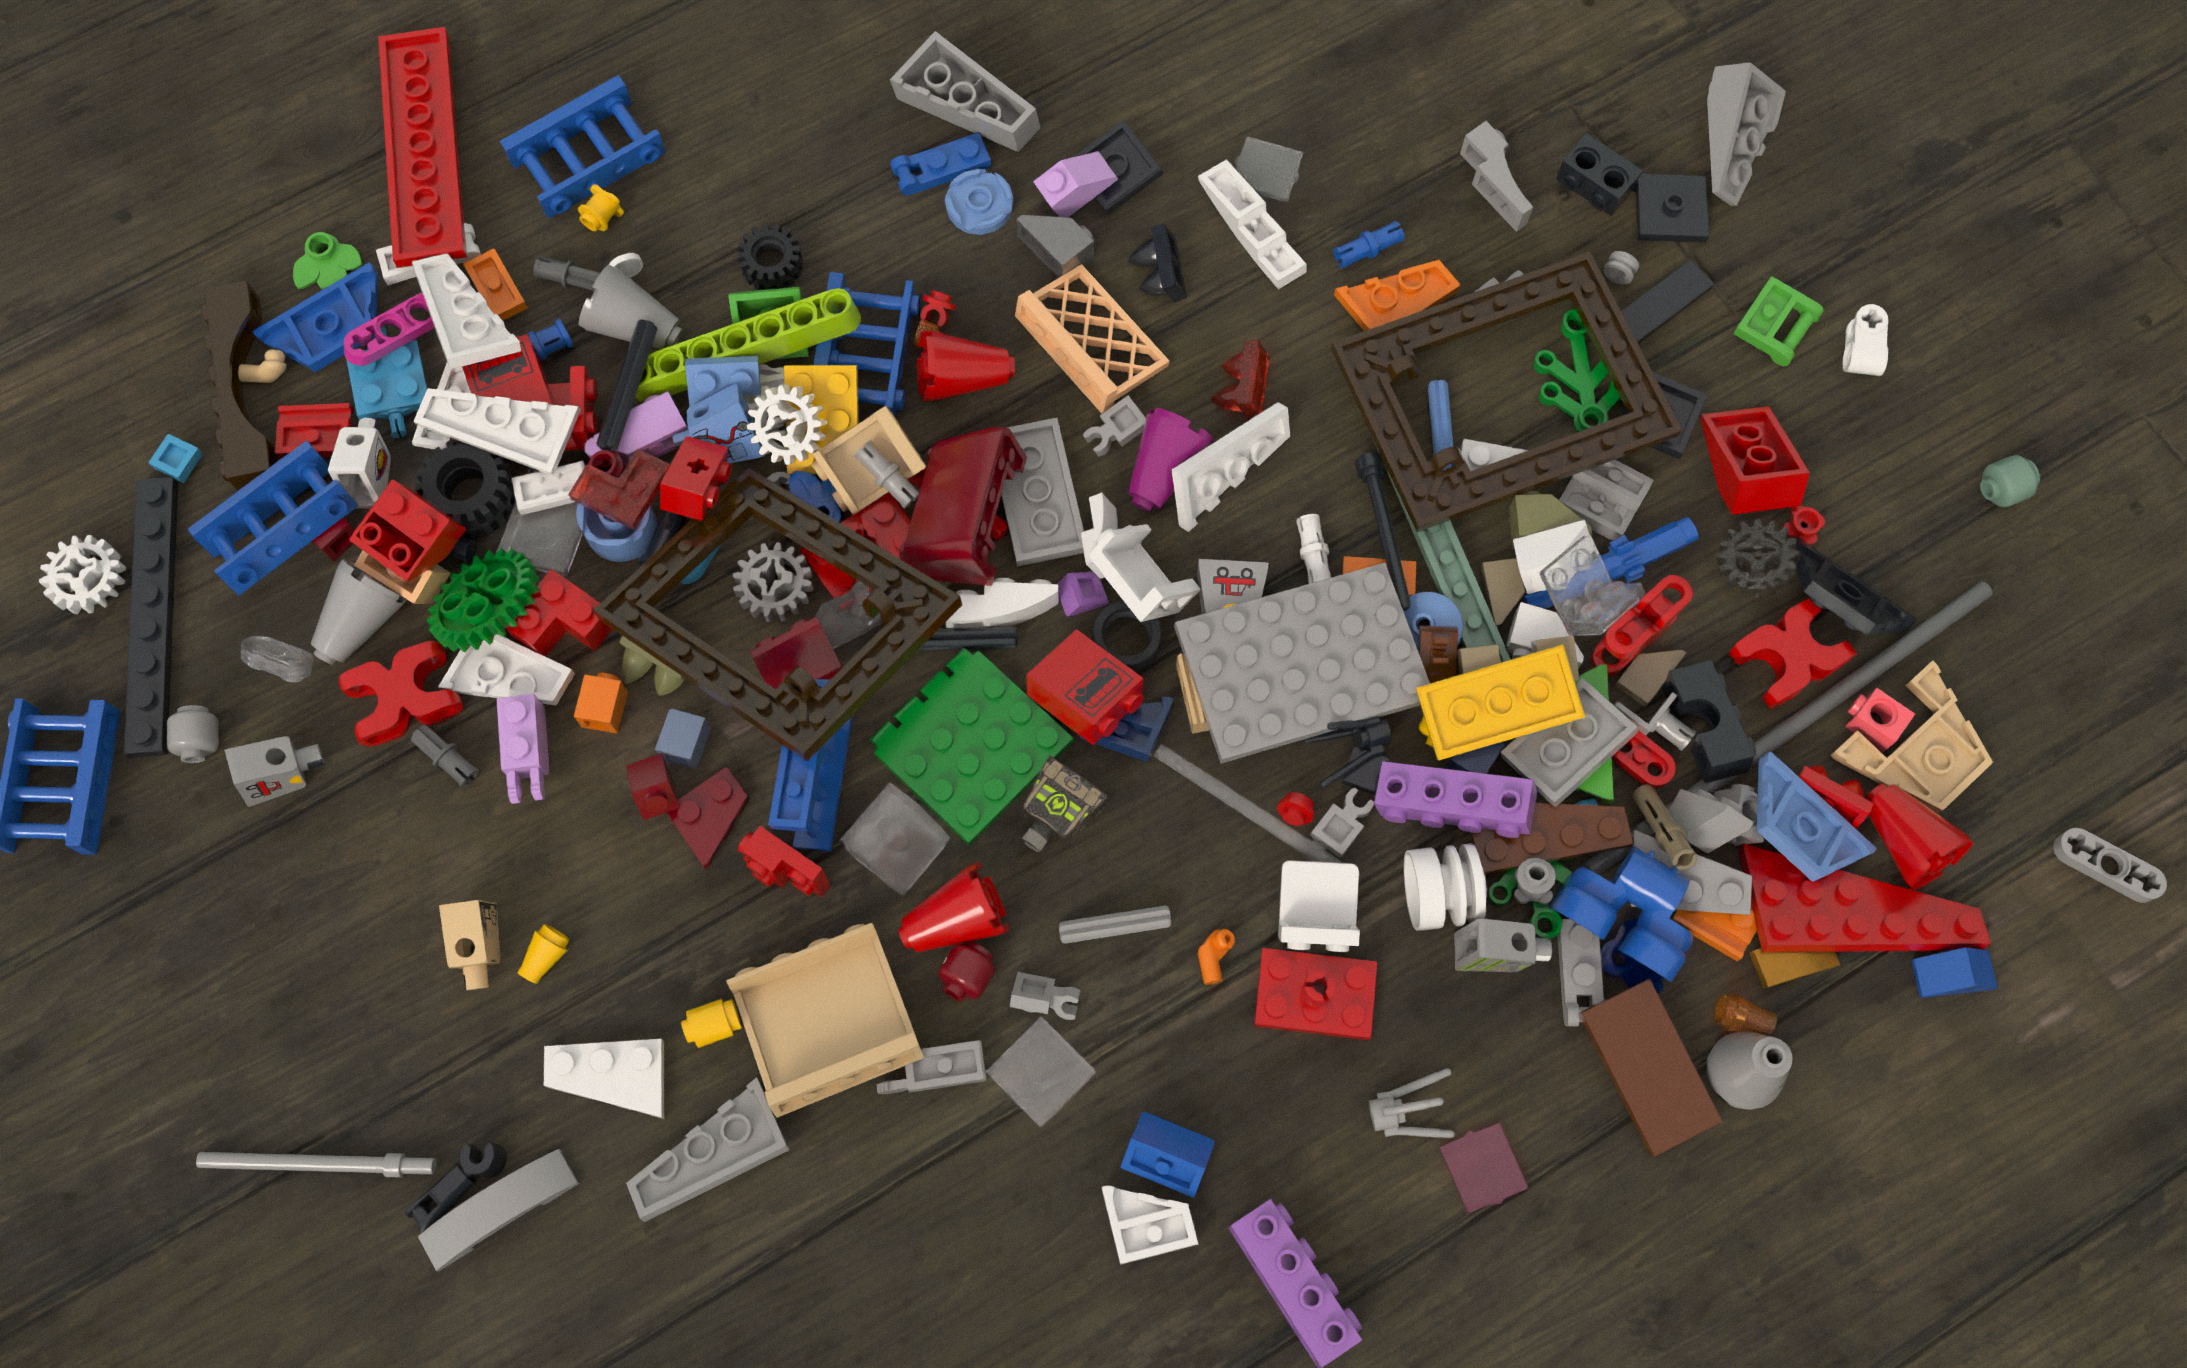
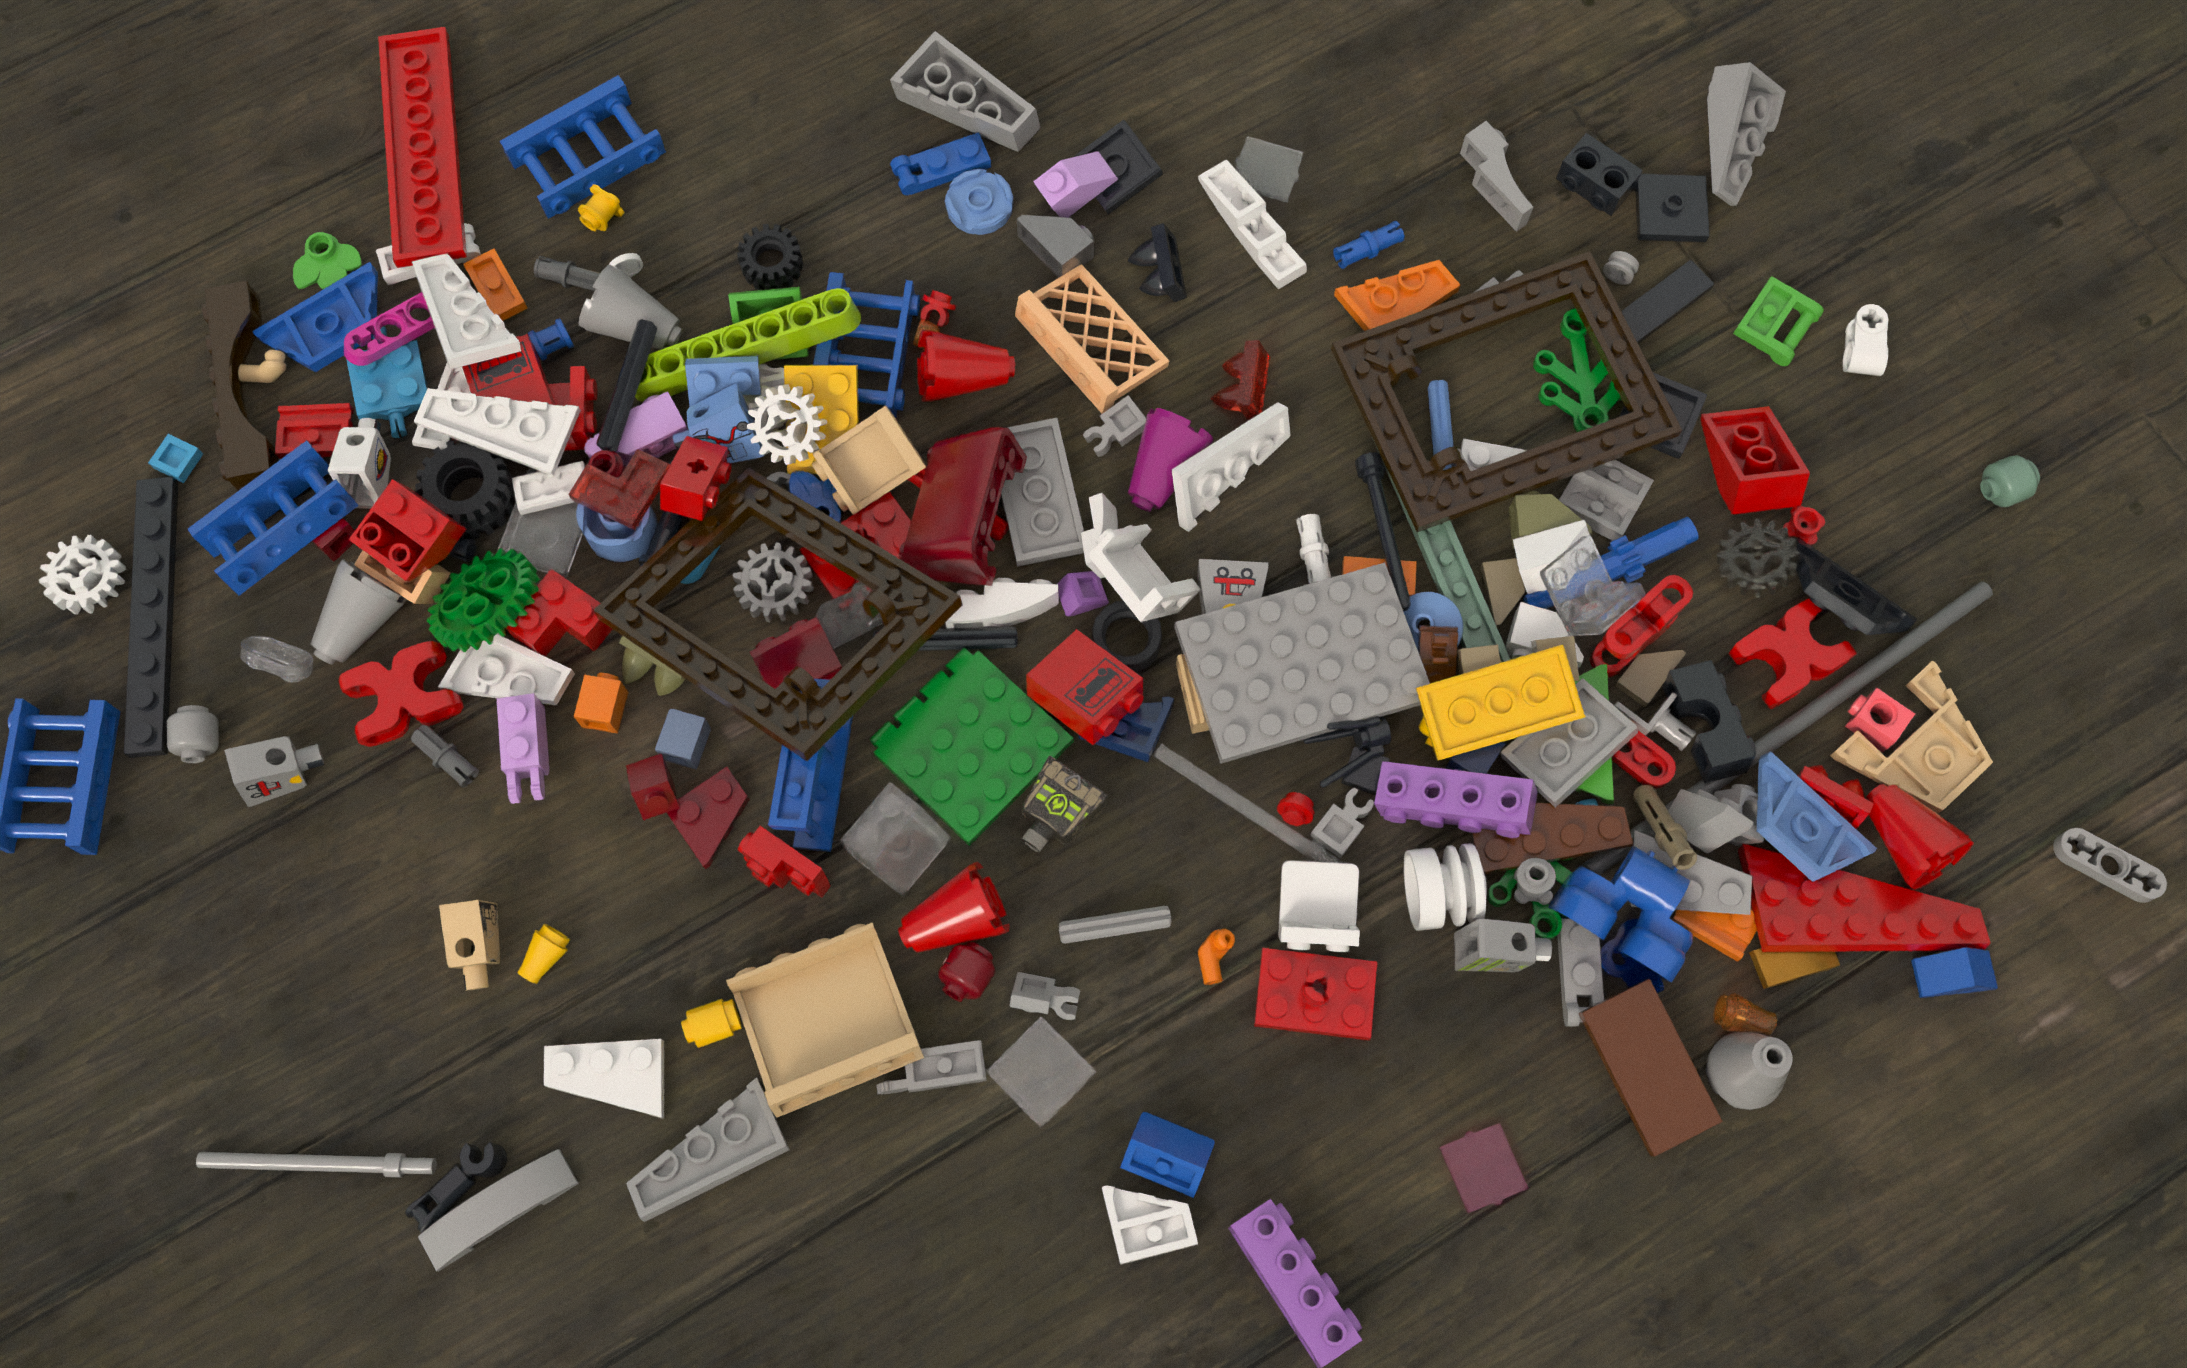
light grey pin [854,440,920,509] -> none
light grey plant [1369,1068,1455,1138] -> none

